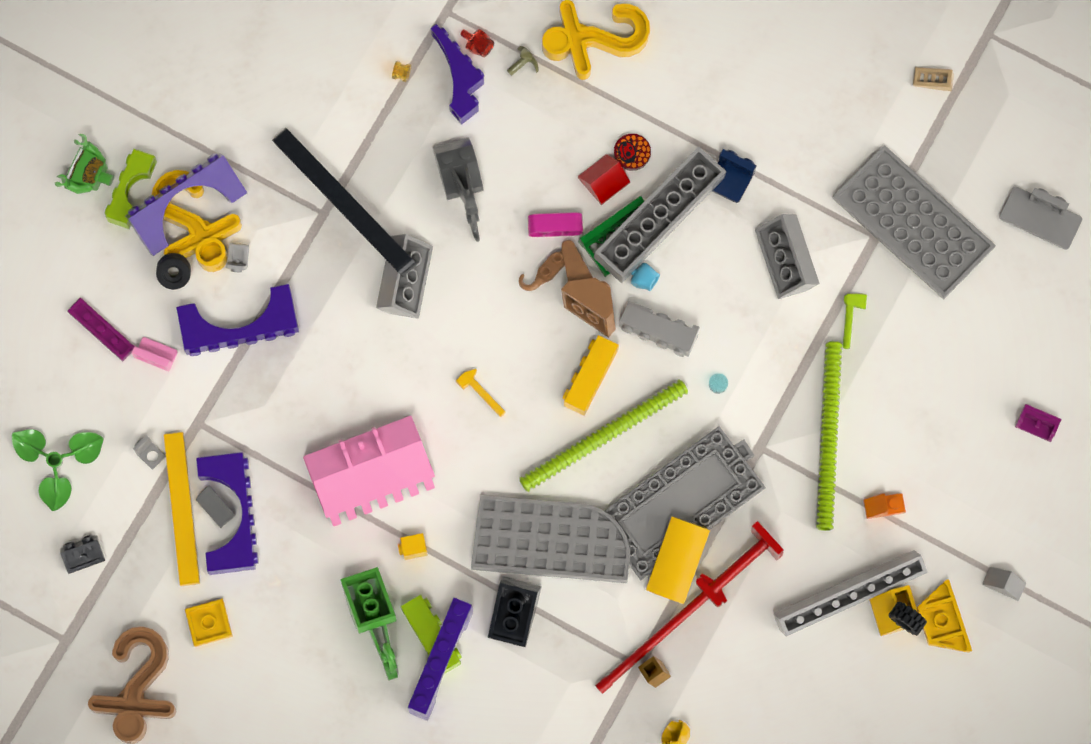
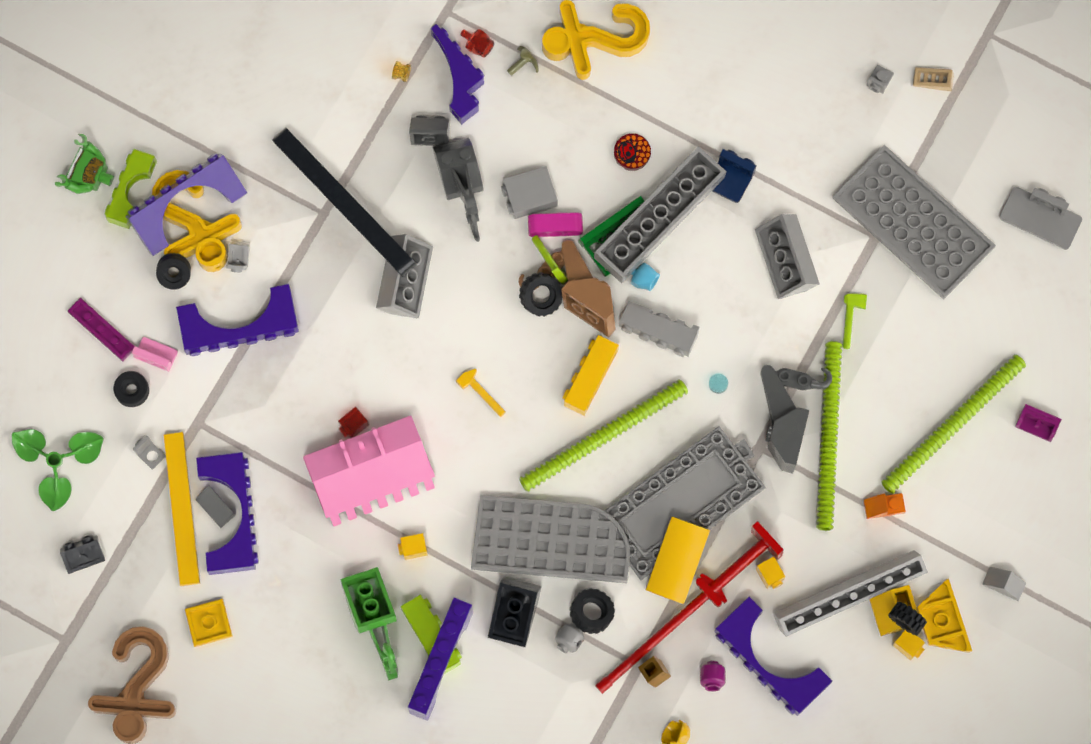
red slope [578,154,630,205] -> none
none -> black tyre [113,371,149,407]
none -> clear red brick [338,407,369,438]
none -> dark grey slope [409,115,450,146]
none -> light grey brick [501,166,558,219]
none -> black tyre [519,272,562,317]
none -> lime piece [531,235,568,284]
none -> light grey head [555,623,584,653]
none -> black tyre [569,588,615,634]
none -> magenta head [700,661,726,692]
none -> dark purple arch [715,597,833,716]
none -> yellow brick [756,557,785,589]
none -> dark grey slope [760,365,832,473]
none -> light grey bracket [866,65,894,94]
none -> lime piece [881,354,1026,494]
none -> yellow brick [892,630,925,660]

